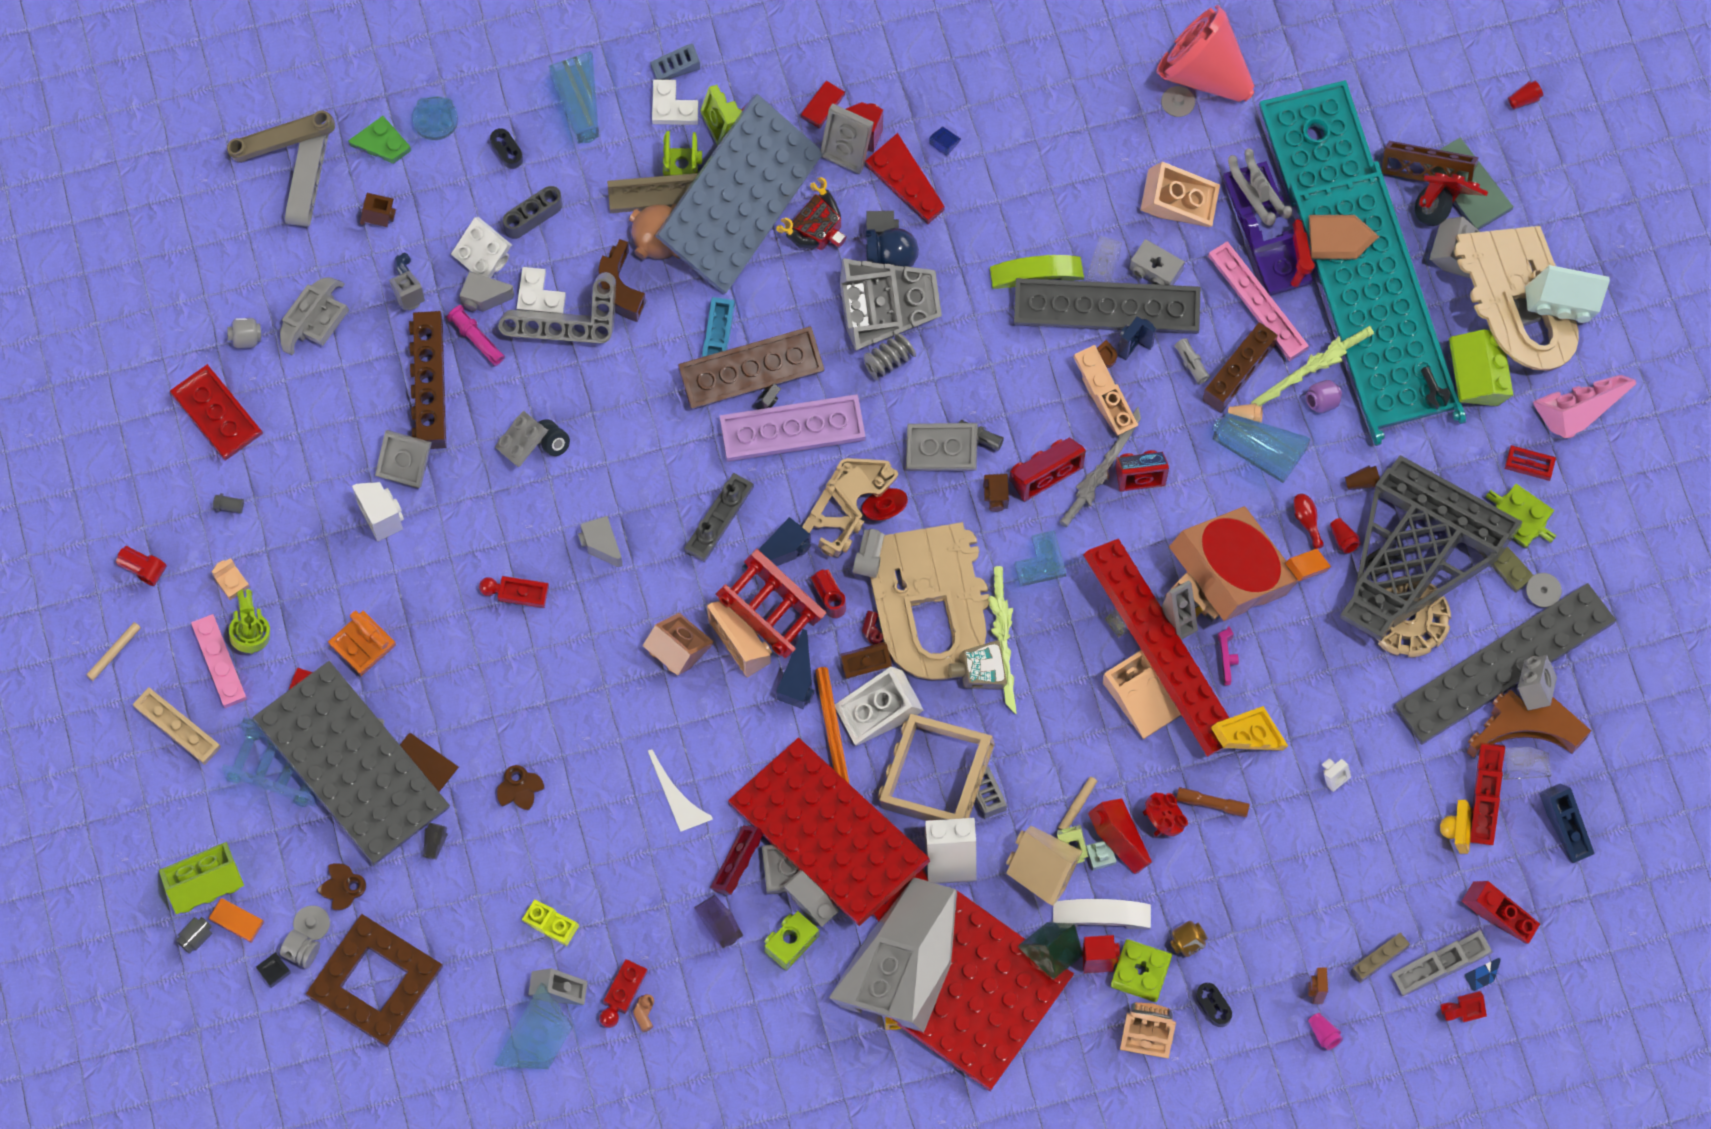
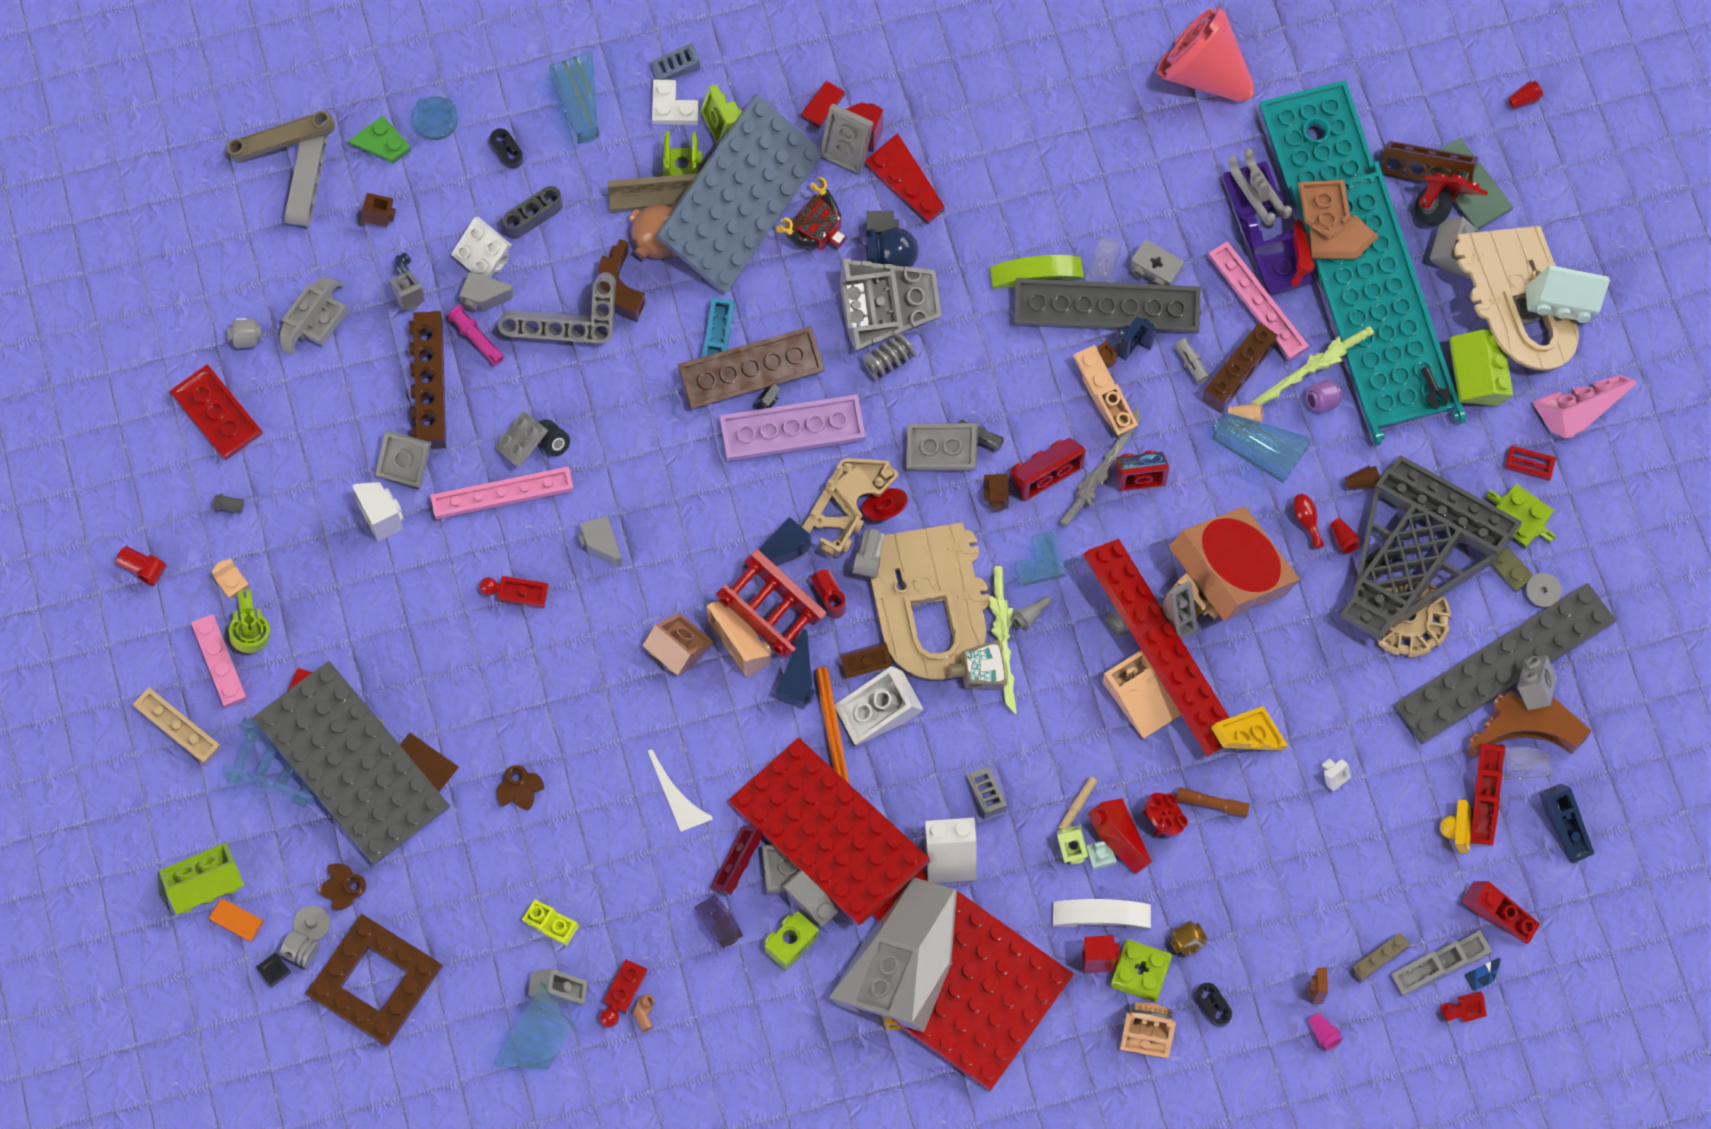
tan bar [86,622,141,681] -> none
dark grey brick [176,917,212,954] -> none
orange plate [328,610,396,676] -> none
clear smoke cone [423,823,448,860] -> none
white plate [517,267,566,314] -> none
dark grey plate [684,473,754,562] -> none
dark red arm [862,611,883,645] -> none
tan window [878,714,995,821] -> none
clear blue slope [929,127,961,156] -> none
tan slope [1006,825,1083,906] -> none
clear green slope [1018,922,1083,980] -> none
light nougat slope [1140,162,1220,227] -> none
light grey piece [1161,86,1195,117] -> none
dark pink piece [1217,626,1239,685] -> none
orange tile [1285,549,1331,581] -> none
none -> bright pink plate [430,467,574,520]
none -> light grey cone [1012,596,1052,630]
none -> nougat tile [1298,180,1350,239]

